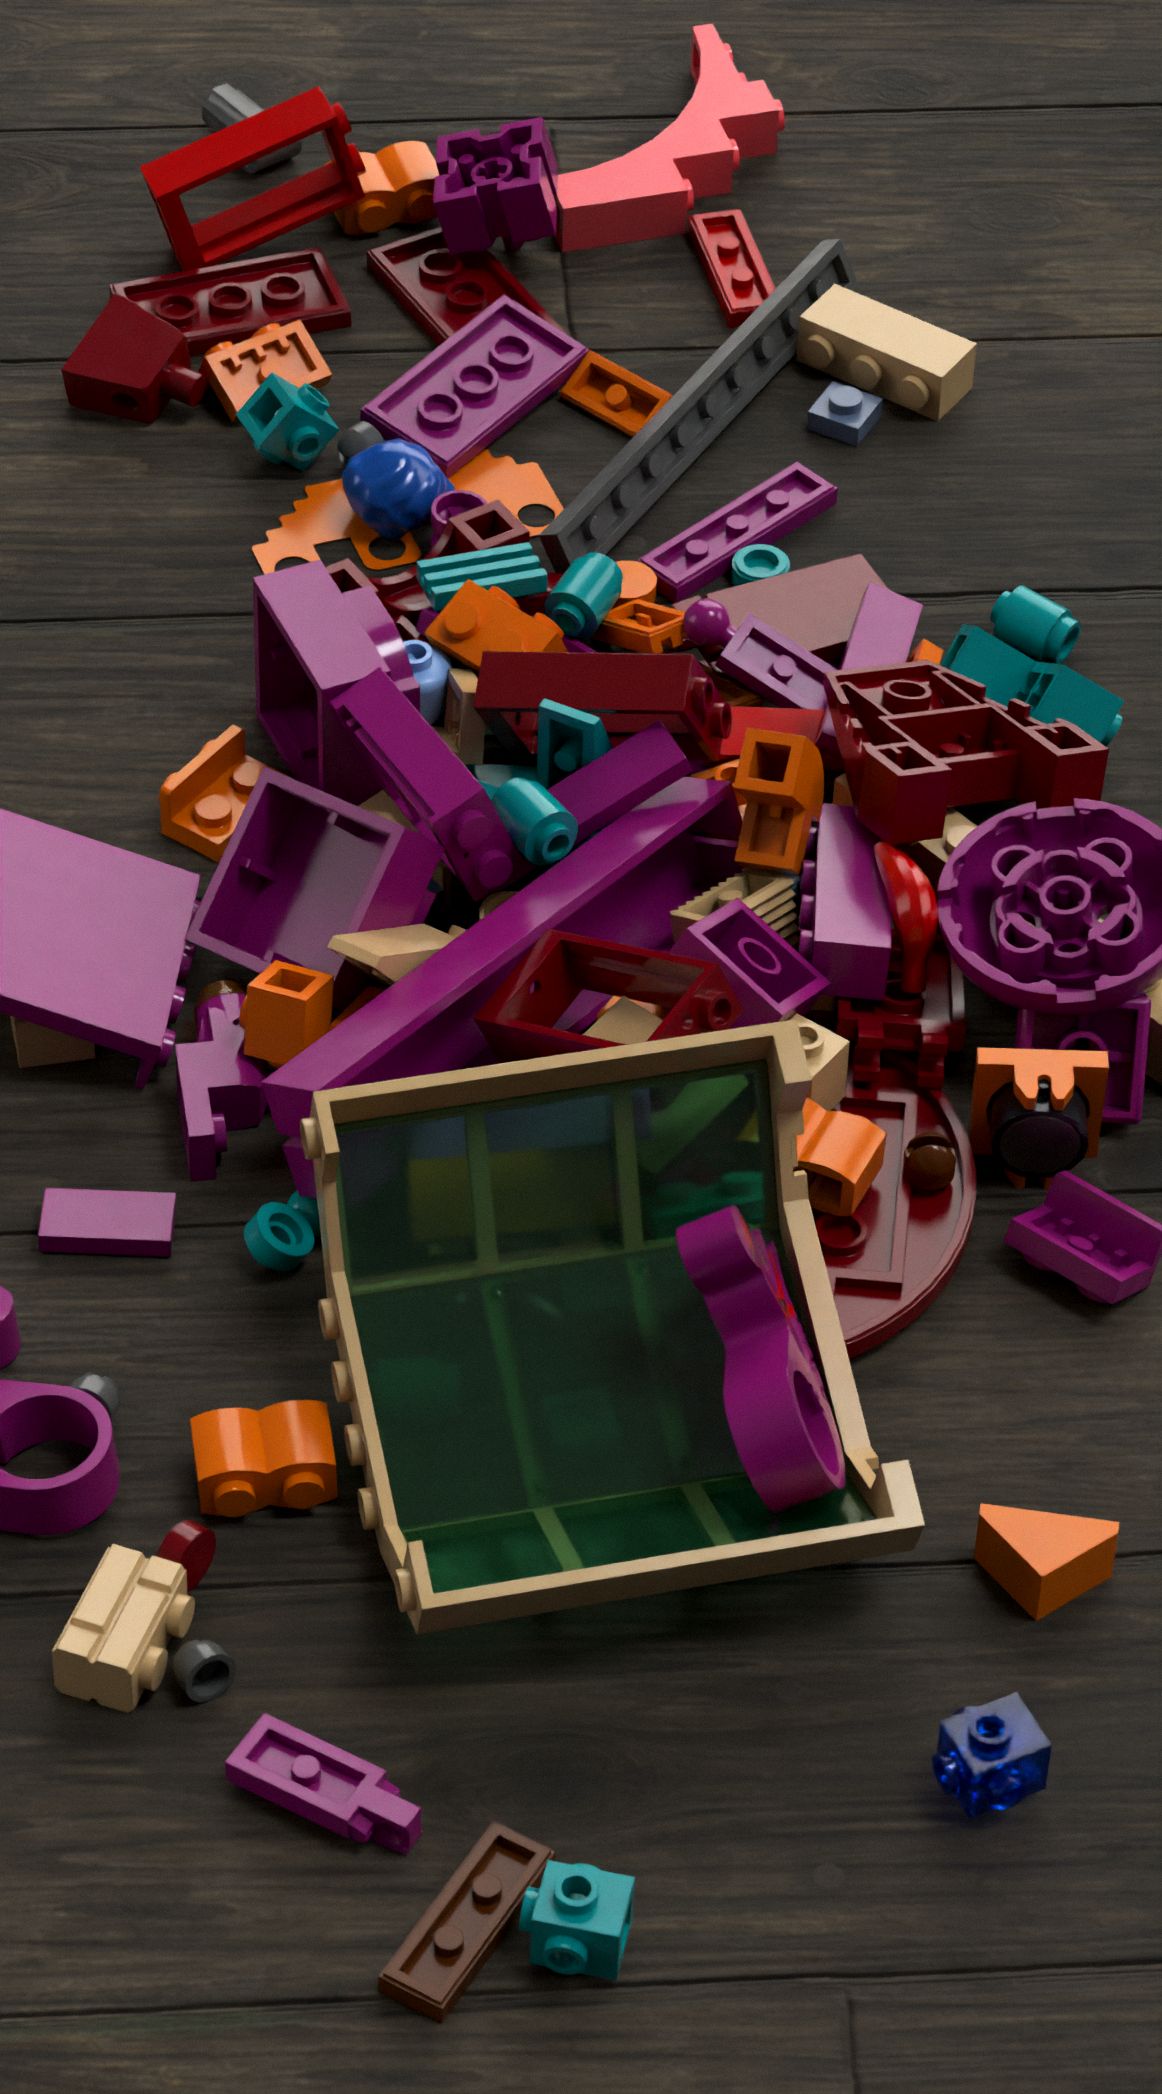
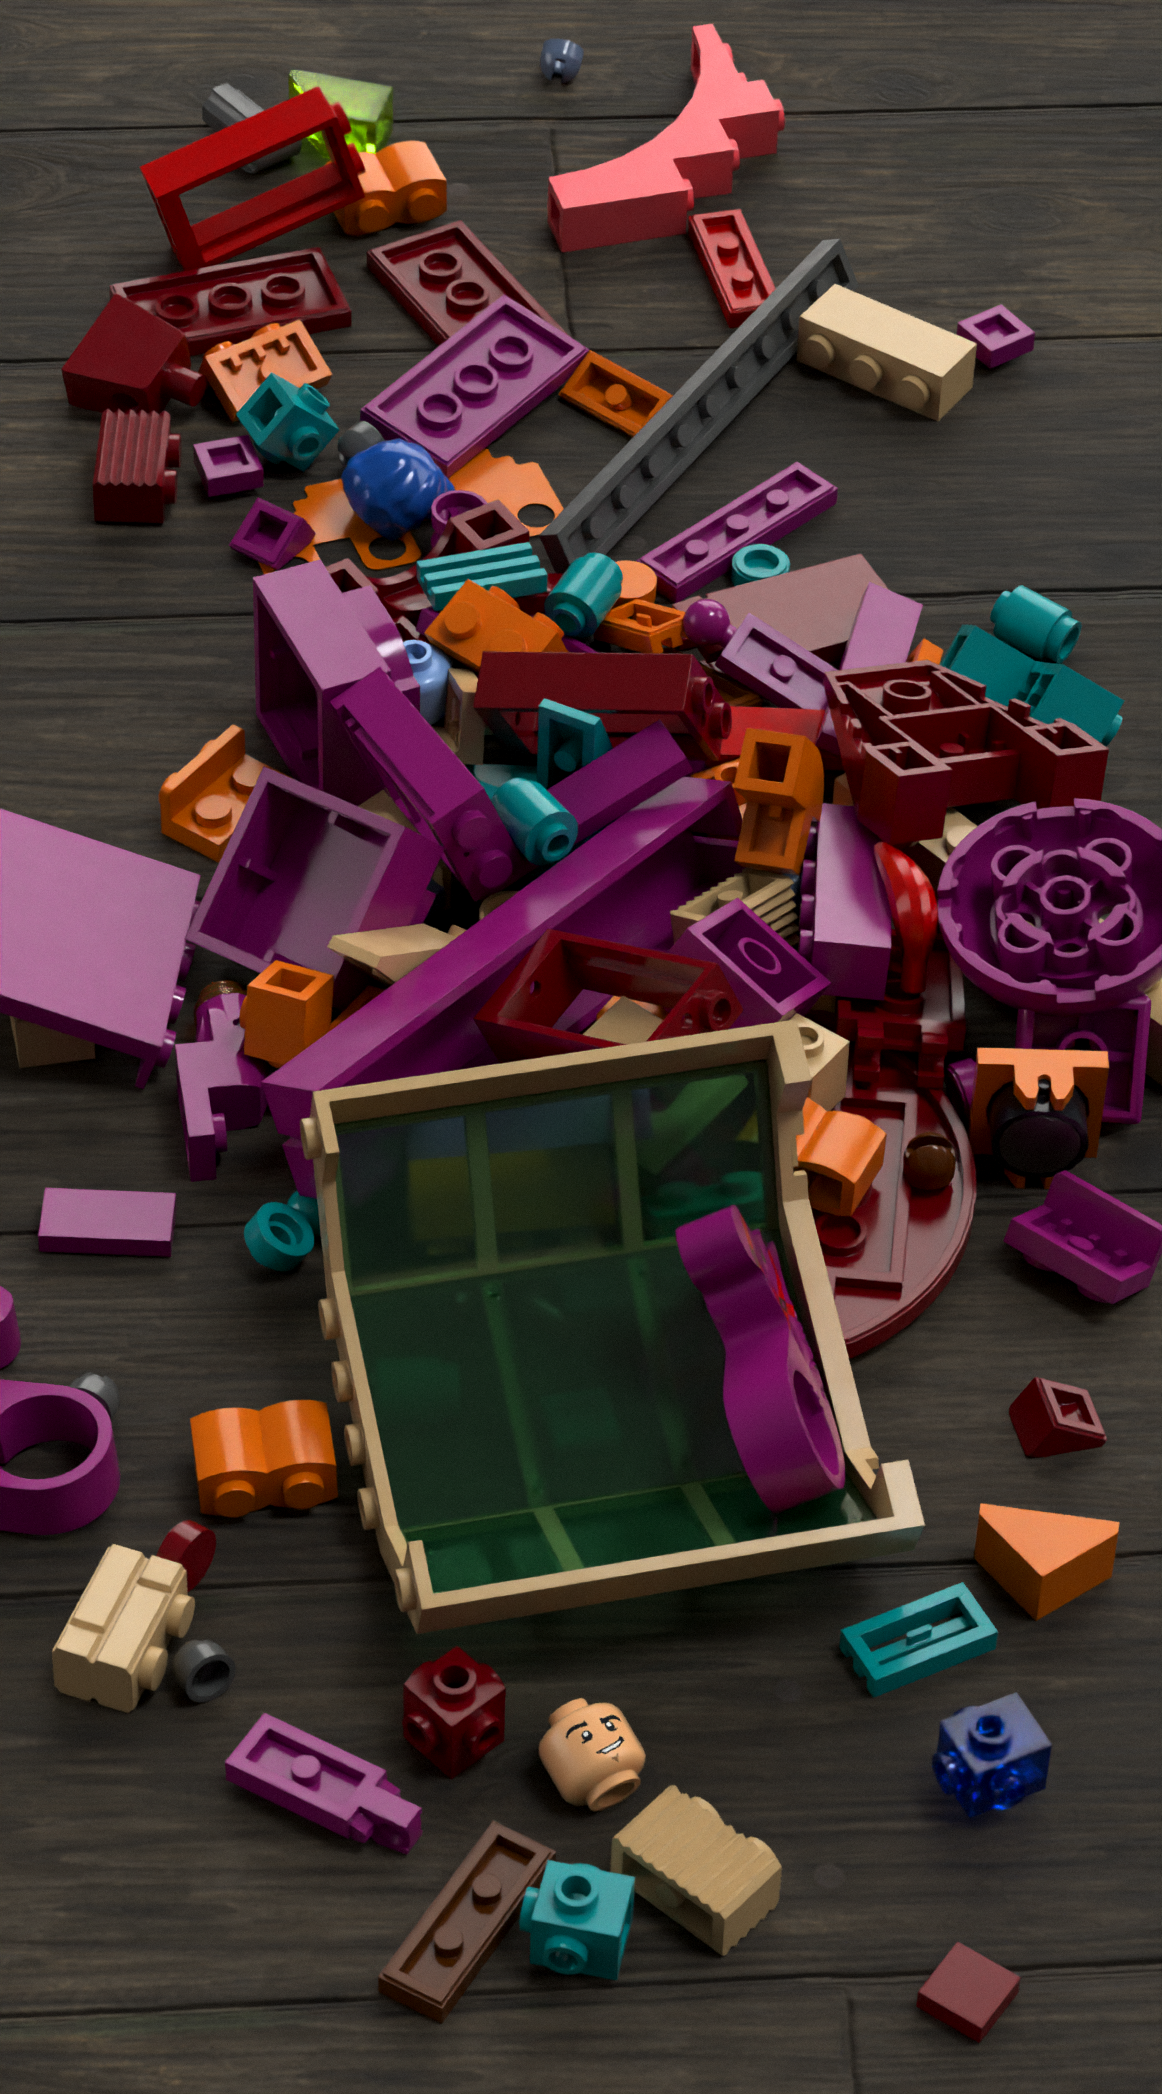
magenta brick [433,117,558,255] -> none
sand blue plate [807,381,883,447] -> none
none -> dark red brick [93,408,182,524]
none -> magenta plate [193,435,264,497]
none -> magenta slope [229,497,316,571]
none -> clear neon green slope [289,69,393,158]
none -> dark red brick [402,1646,506,1780]
none -> light nougat head [539,1698,645,1811]
none -> sand blue hinge [540,39,584,83]
none -> tan brick [610,1785,782,1955]
none -> teal tile [839,1582,998,1698]
none -> dark red tile [916,1941,1021,2043]
none -> magenta tile [944,1058,975,1126]
none -> magenta plate [957,304,1035,369]
none -> dark red slope [1009,1377,1107,1457]

